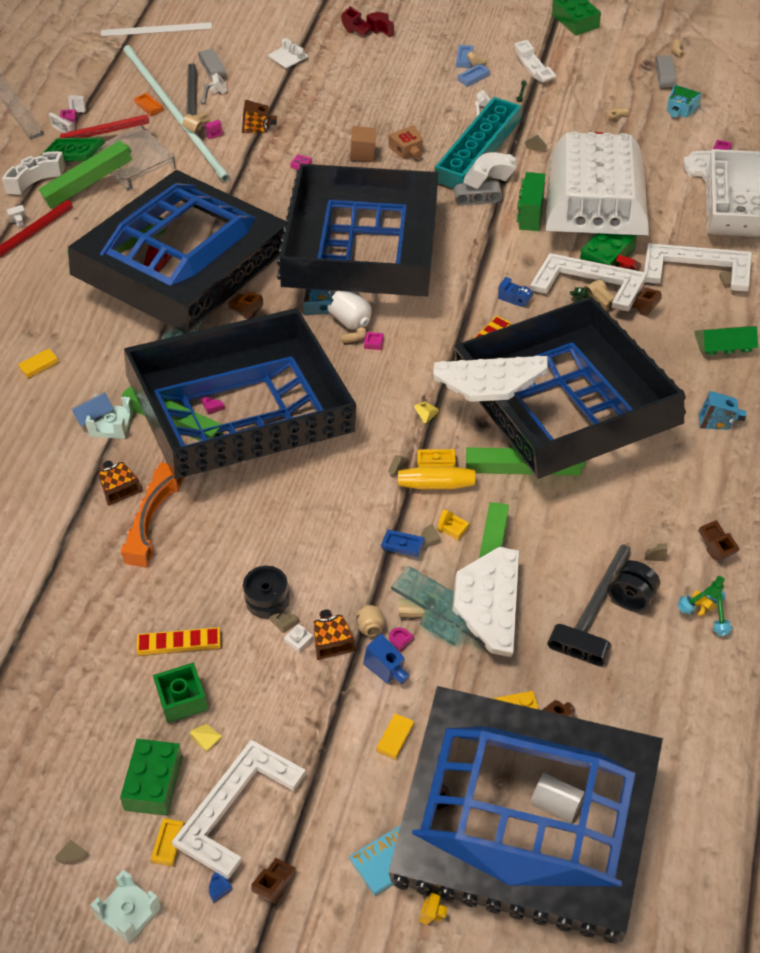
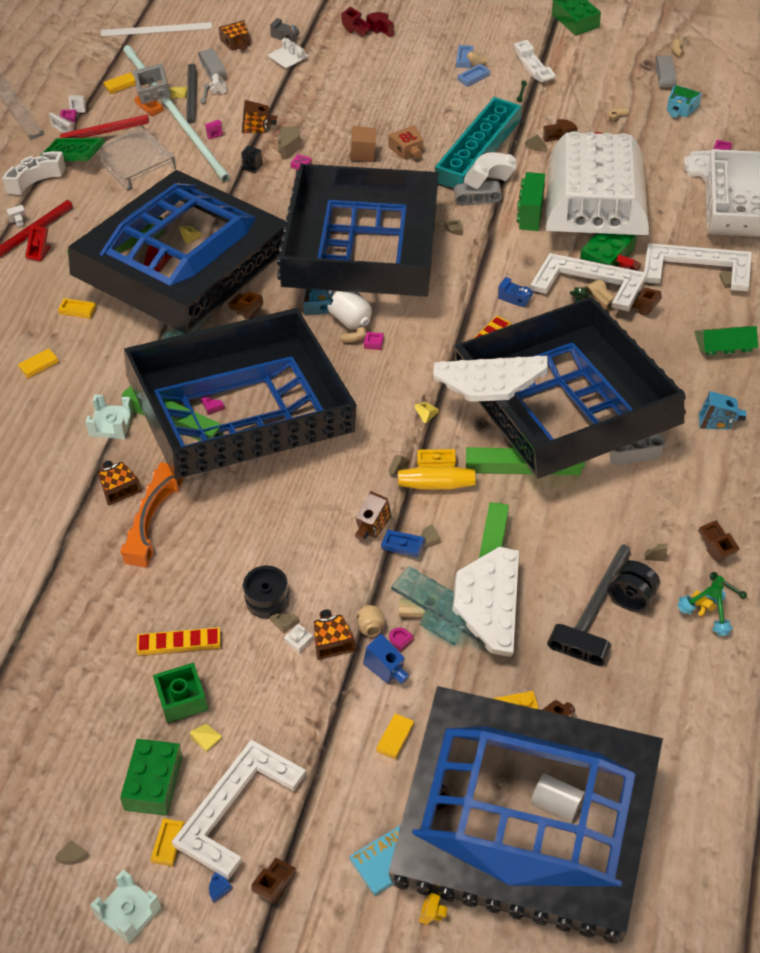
bright green brick [38,140,133,209] -> none
medium blue tile [71,392,113,426] -> none
tan piece [182,111,210,134] -> none
yellow tile [438,509,470,540] -> none
white plant [475,90,491,116] -> none
none -> red slope [25,225,51,261]
none -> yellow tile [58,298,97,319]
none -> yellow tile [103,72,136,94]
none -> light grey window [133,63,171,104]
none -> light yellow slope [169,87,187,98]
none -> light yellow slope [179,226,202,244]
none -> reddish brown torso [218,20,250,51]
none -> black brick [241,145,263,174]
none -> dark grey leg [270,18,299,42]
none -> dark tan slope [278,126,300,159]
none -> reddish brown torso [355,491,392,541]
none -> dark tan tile [444,220,462,235]
none -> reddish brown brick [543,119,577,142]
none -> light grey beam [609,434,665,465]
none -> dark green hinge [709,572,747,599]

